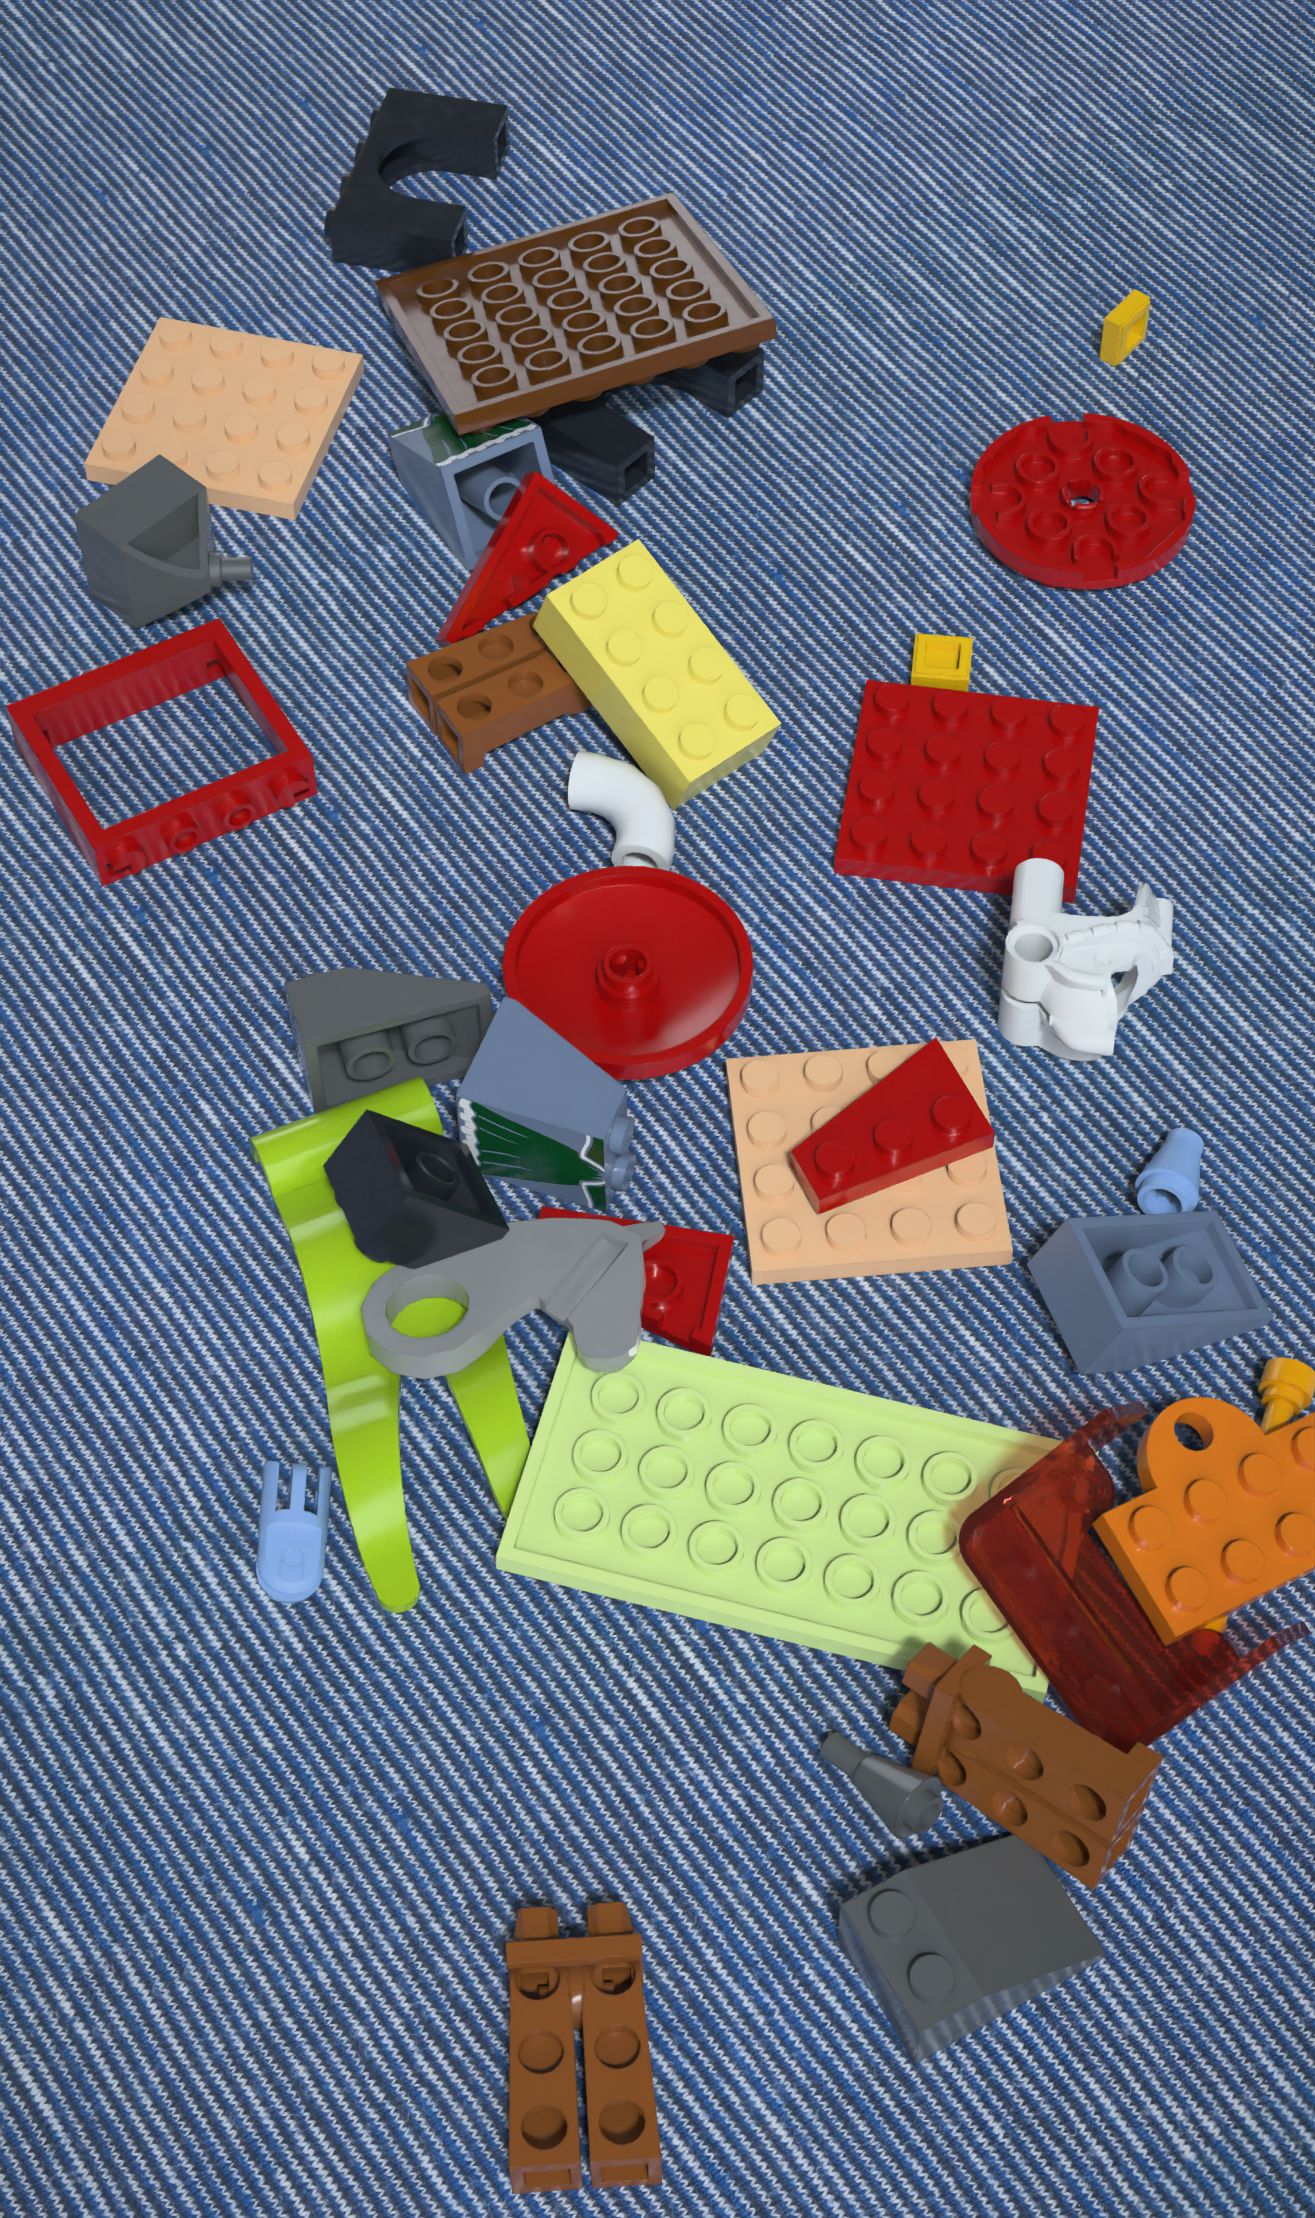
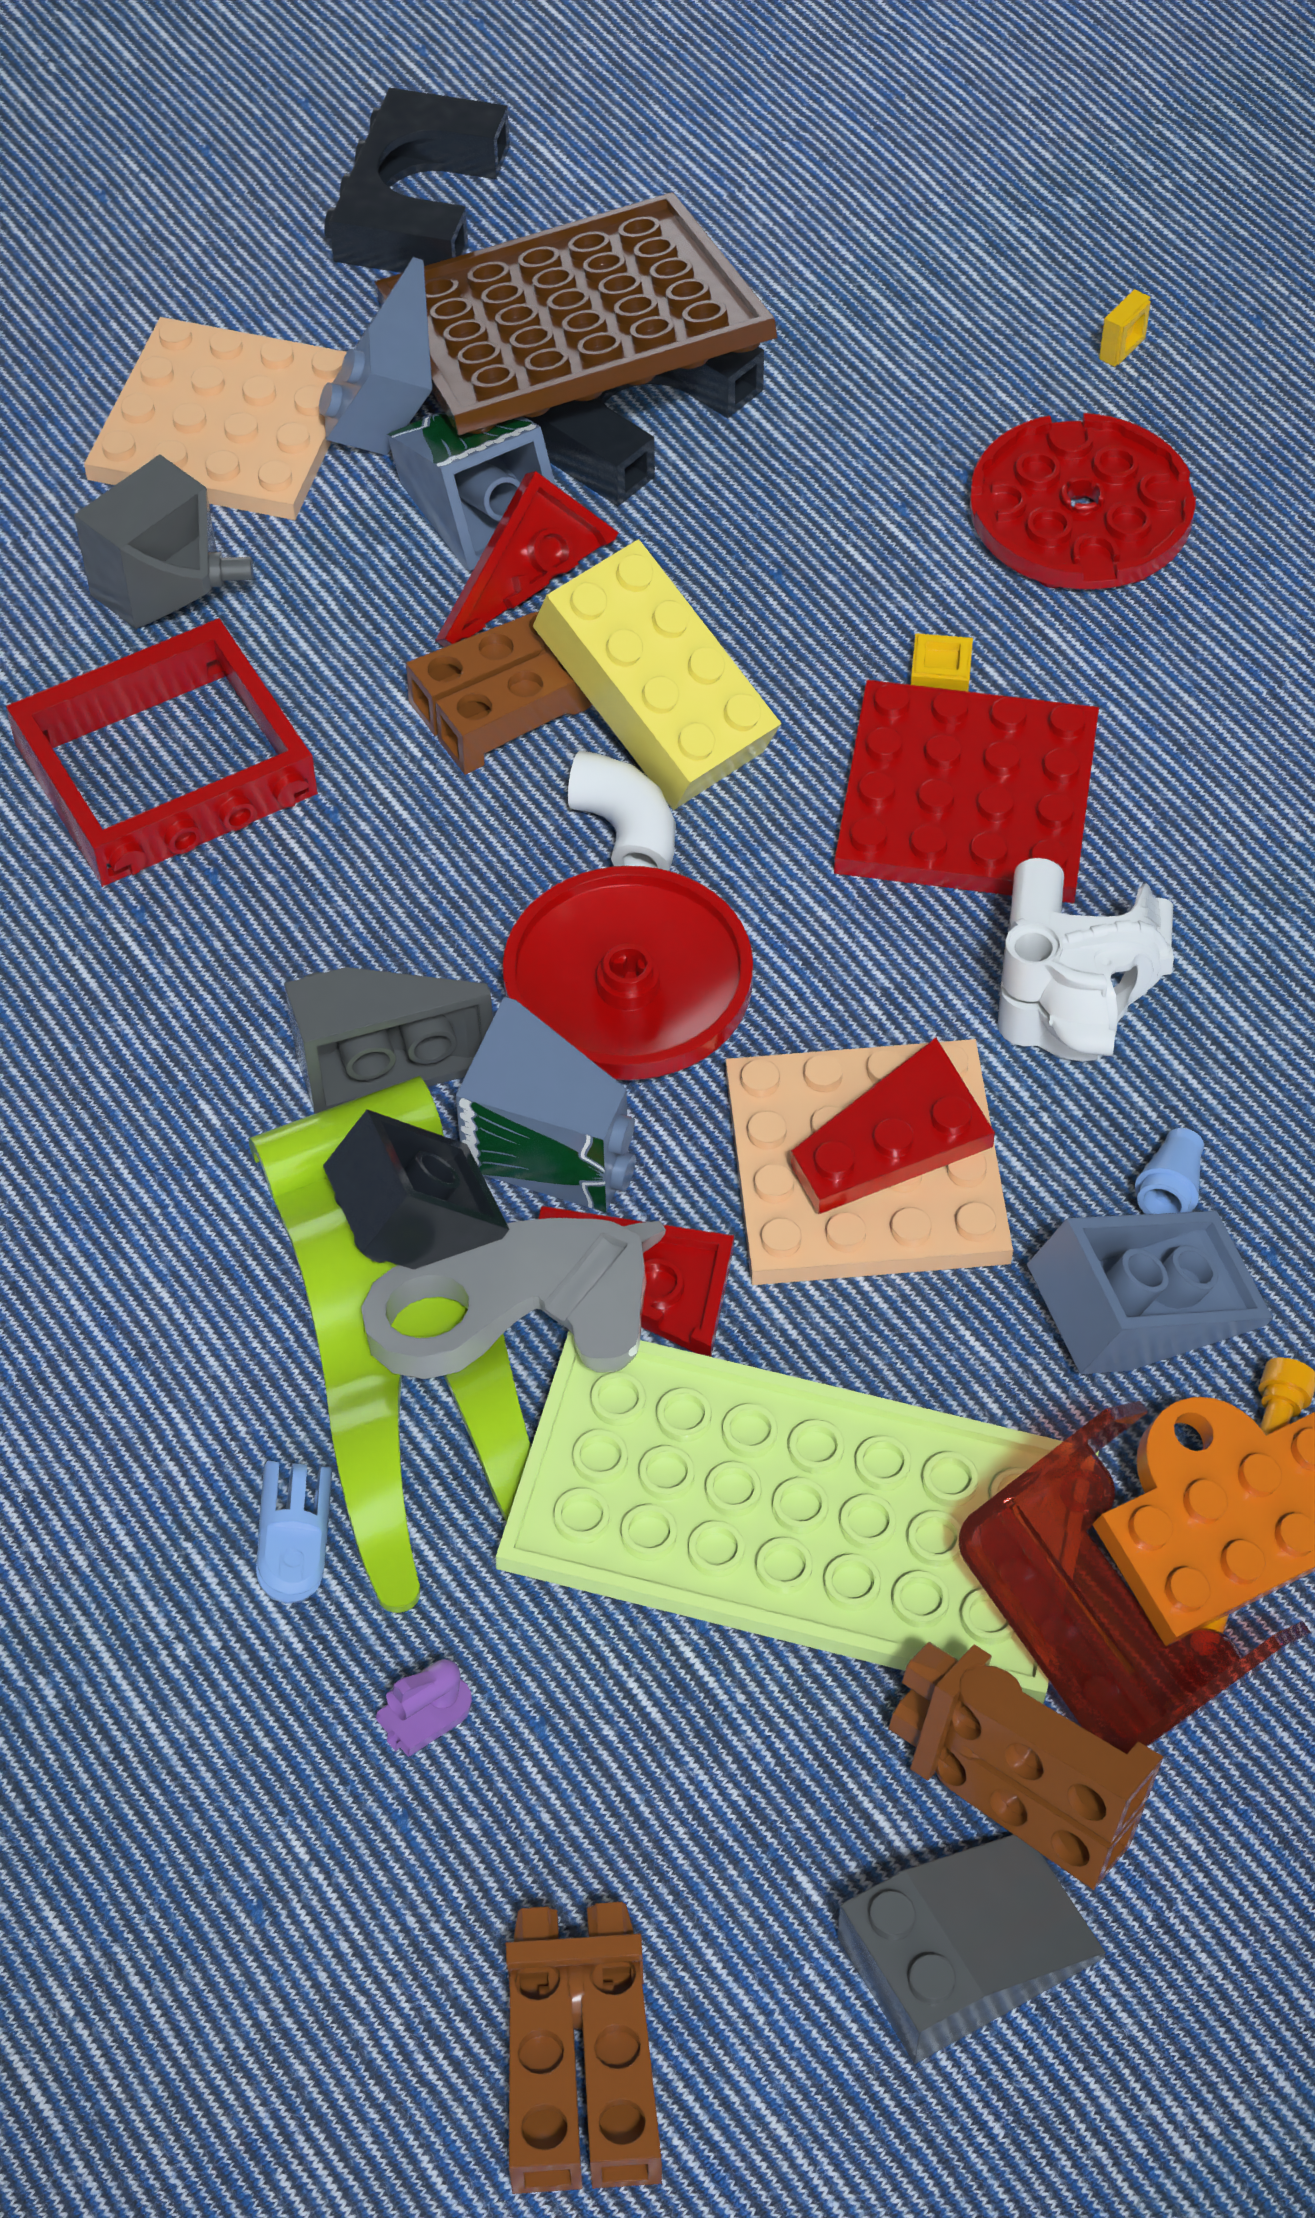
dark grey cone [820,1732,944,1840] -> none
none -> sand blue slope [319,257,432,455]
none -> medium lavender piece [376,1659,472,1757]

